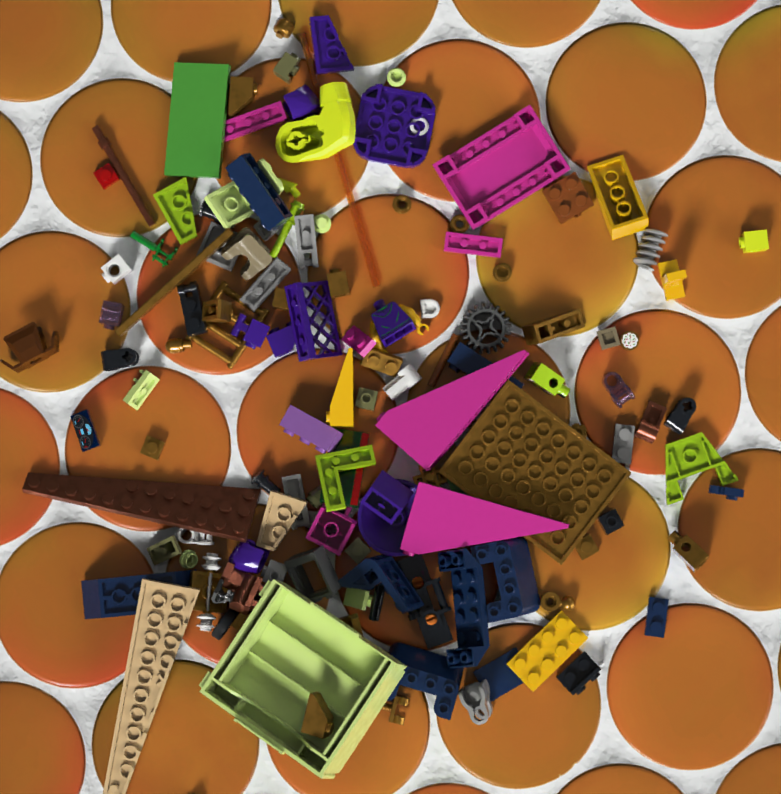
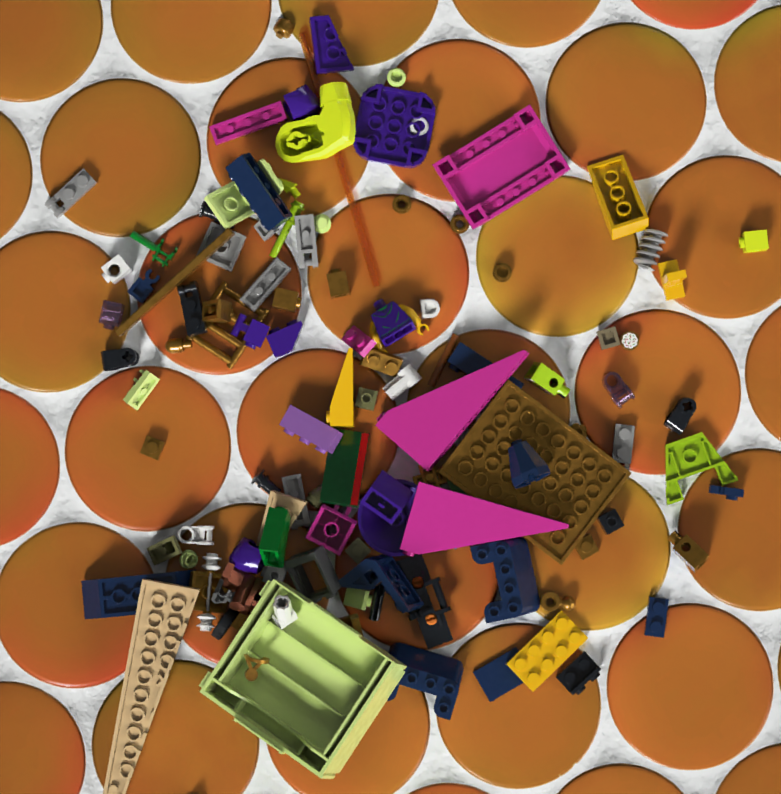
reddish brown piece [0,322,59,373] -> none
copper wing [22,473,261,543] -> none
slope [70,409,101,452] -> none
copper bar [92,125,156,227] -> none
red plate [93,163,120,190] -> none
lime wing [153,177,198,245] -> none
bright green tile [164,62,231,179] -> none
dark tan piece [221,227,272,280] -> none
pearl gold slope [228,76,258,118] -> none
olive brick [273,52,301,85] -> none
dark purple fence [284,280,342,362] -> none
pearl gold slope [301,691,334,739] -> none
lime plate [315,445,376,512] -> none
pearl gold bar [381,695,410,725] -> none
dark blue slope [438,549,490,669] -> none
dark pink plate [444,232,503,258] -> none
light grey piece [458,679,493,725] -> none
dark grey gear [460,303,512,354] -> none
pearl gold slope [522,309,585,345] -> none
dark orange plate [542,172,594,224] -> none
copper plate [634,401,667,444] -> none
none -> light grey plate [45,168,97,218]
none -> dark blue plate [127,269,160,304]
none -> pearl gold piece [244,654,270,681]
none -> green slope [259,507,291,568]
none -> white piece [272,595,298,630]
none -> dark blue cone [508,439,551,489]

